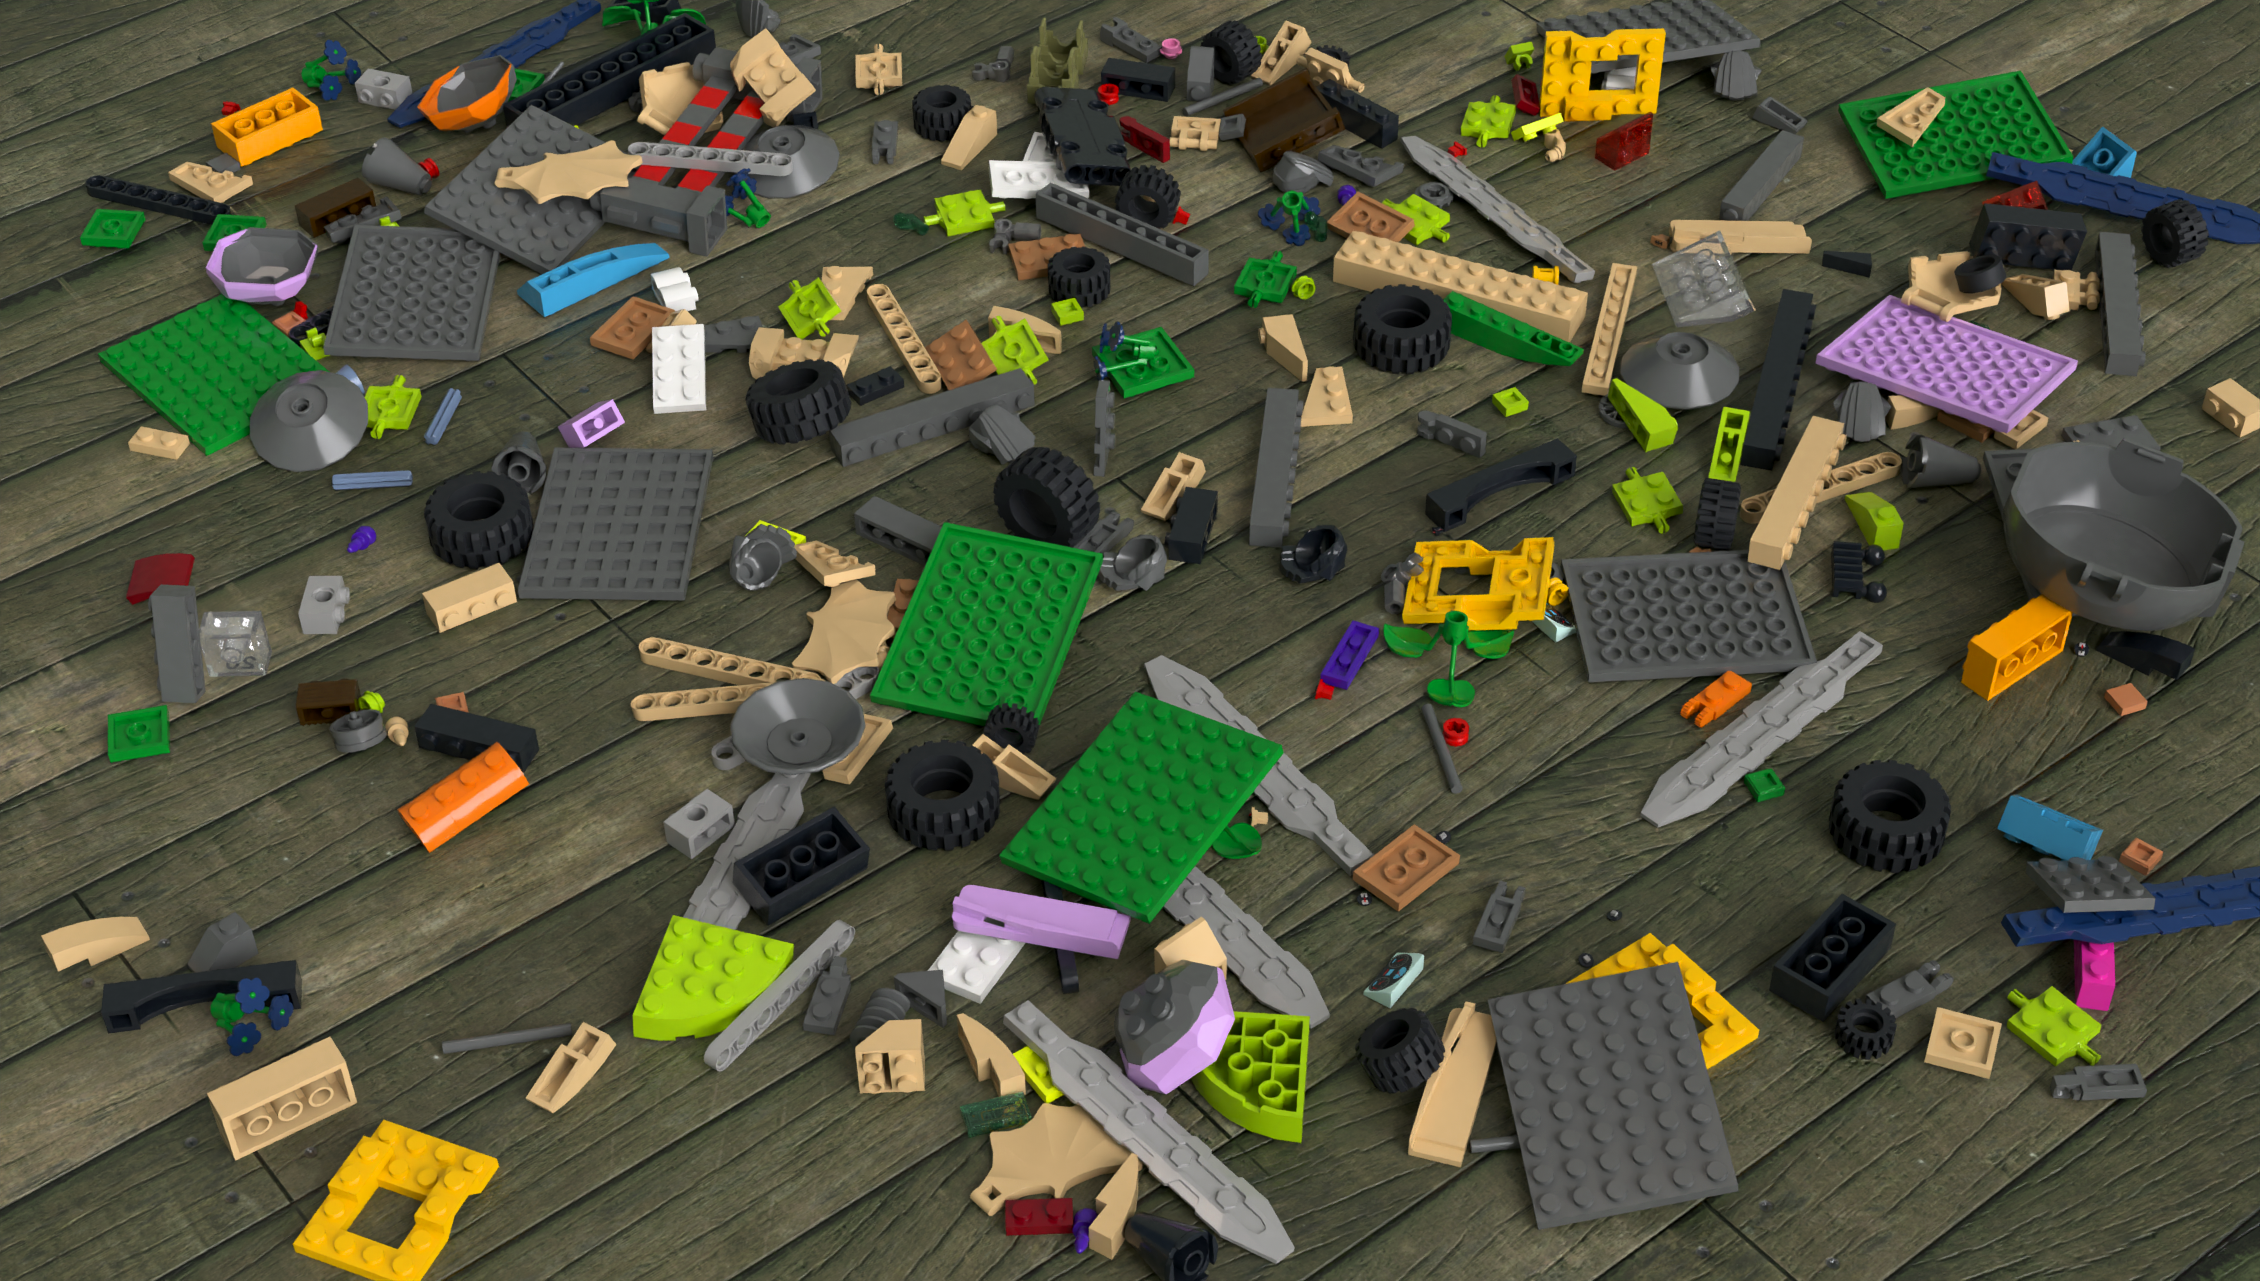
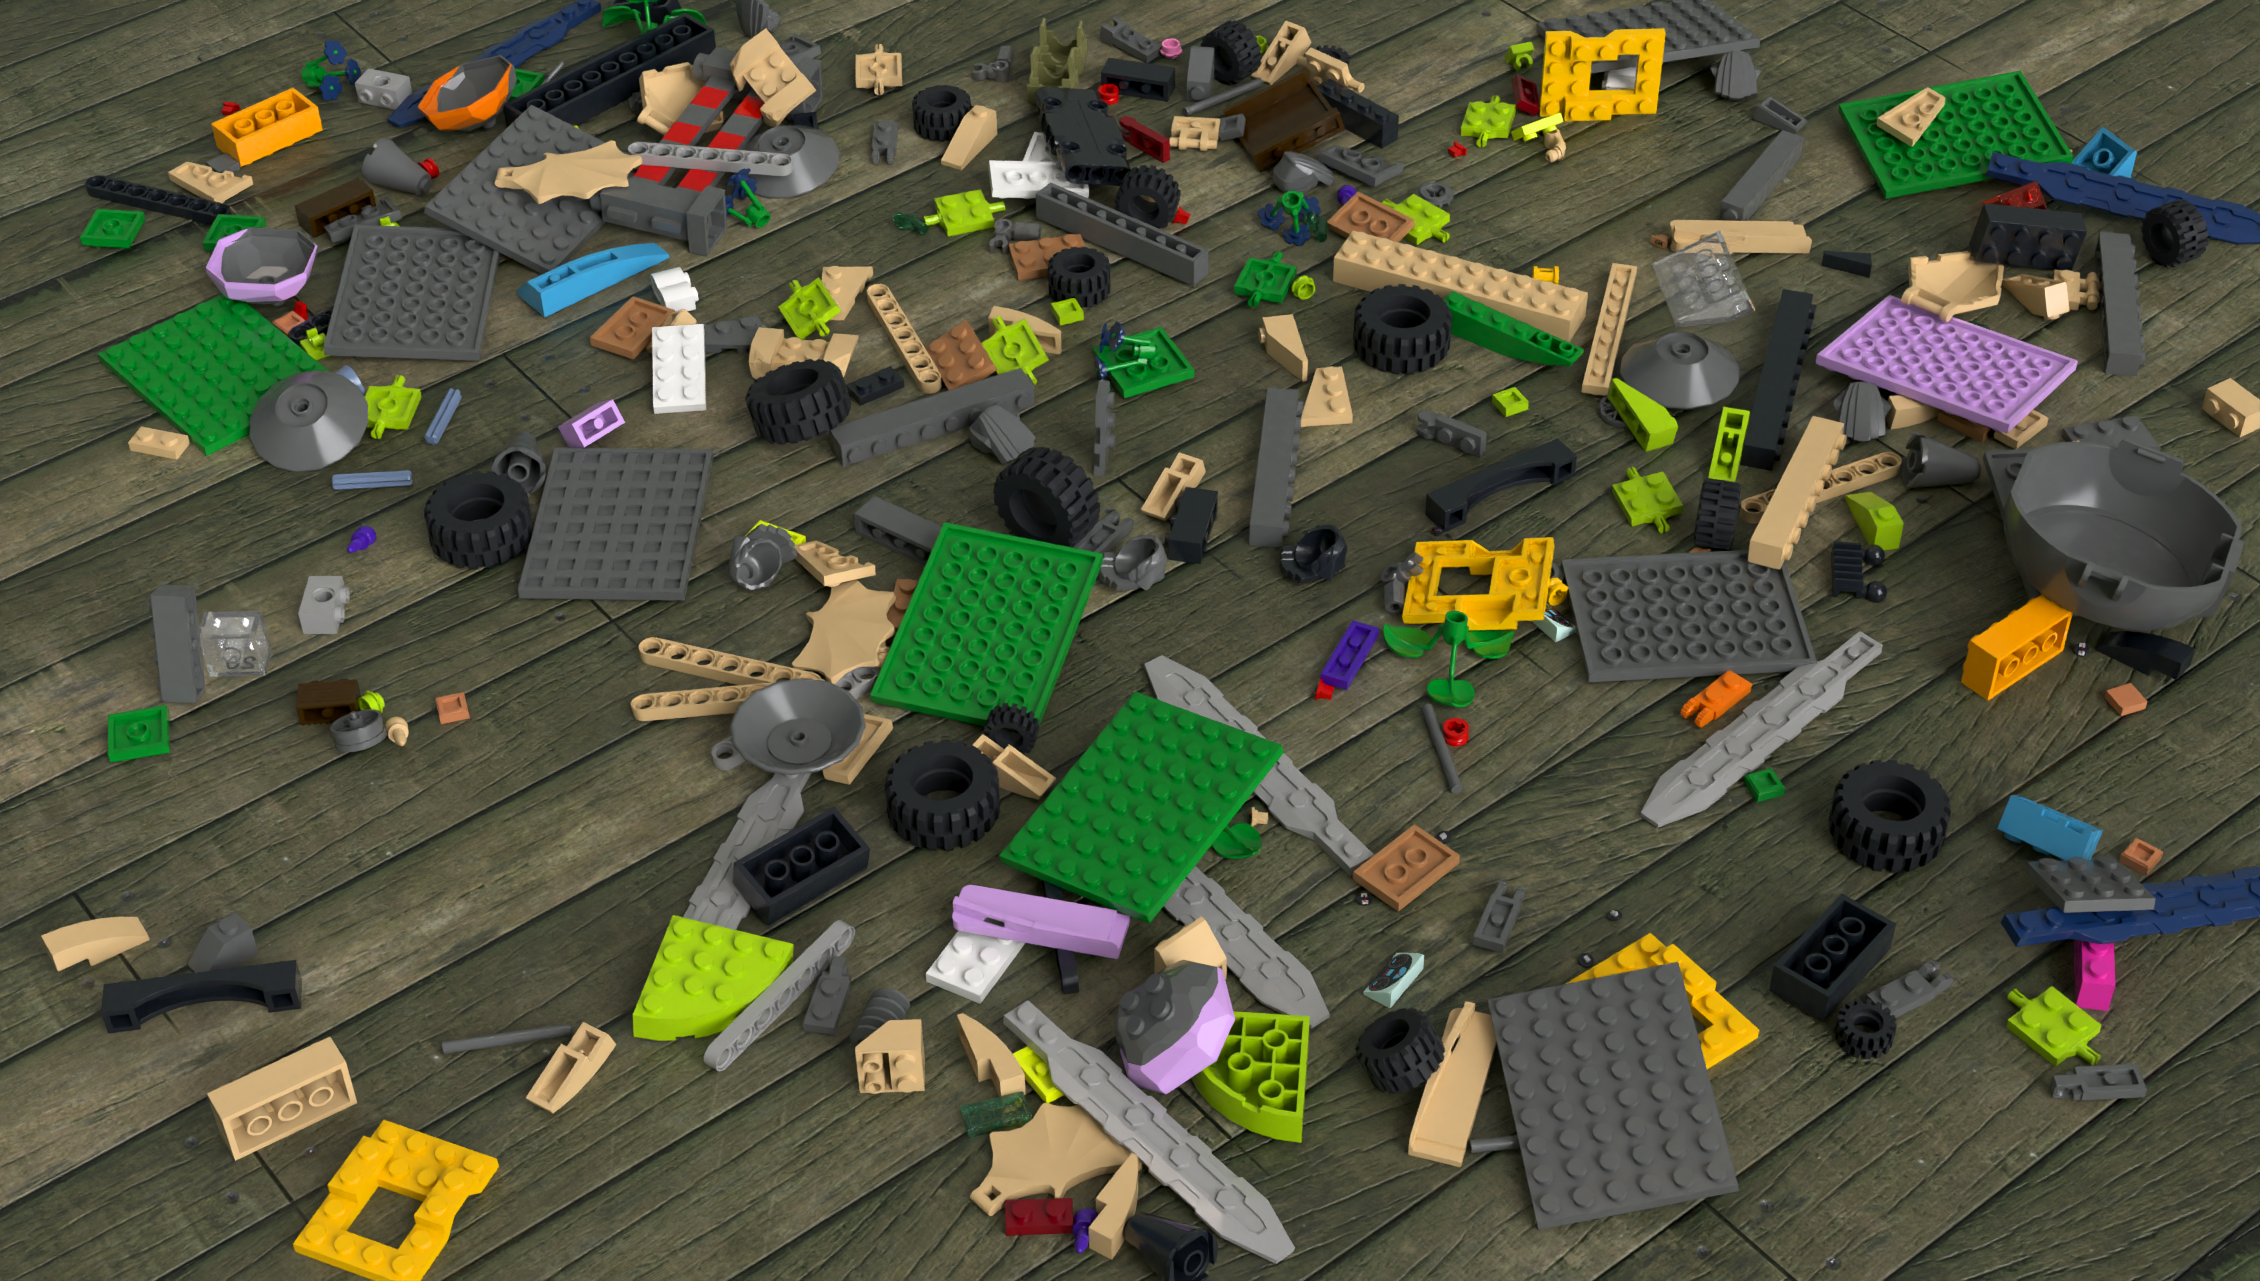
dark red slope [126,553,195,605] -> none
dark blue plant [210,978,293,1056] -> none
orange container [397,742,529,853] -> none
black brick [414,704,539,773] -> none
tan brick [422,563,517,633] -> none
light grey brick [663,789,735,859] -> none
dark grey slope [894,970,947,1028] -> none
light grey plate [1400,136,1595,283] -> none
clear red slope [1595,112,1653,171] -> none
tan plate [1924,1007,2002,1079] -> none
black tyre [1954,255,2006,294] -> none

